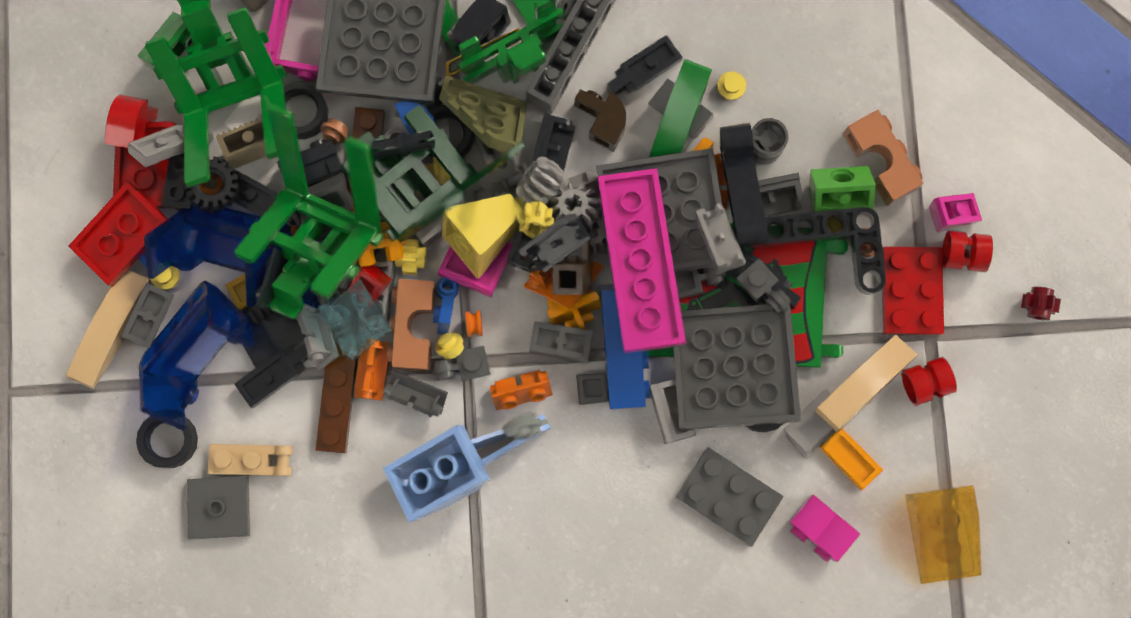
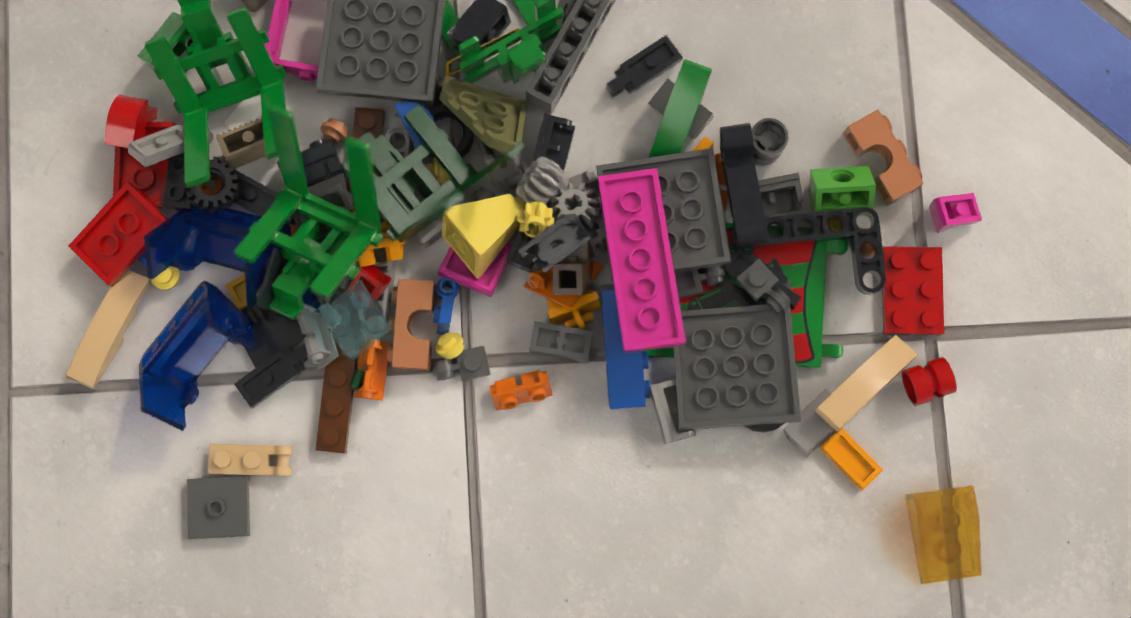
dark grey hinge [121,283,175,349] -> none
black tyre [136,411,198,468] -> none
black tyre [284,82,329,140] -> none
black pin [372,130,435,160] -> none
dark grey hinge [383,370,448,417] -> none
light blue slope [383,413,551,522] -> none
light yellow gear [395,239,427,275] -> none
orange bush [465,310,483,338] -> none
dark brown brick [574,89,626,152] -> none
dark grey tile [576,372,609,405] -> none
dark grey plate [676,447,784,547] -> none
light grey hinge [696,204,746,275] -> none
light yellow plate [717,71,746,100] -> none
dark pink brick [788,495,861,563] -> none
red wheel [942,230,993,273] -> none
dark red gear [1021,286,1061,320] -> none
none -> dark green piece [350,368,365,390]

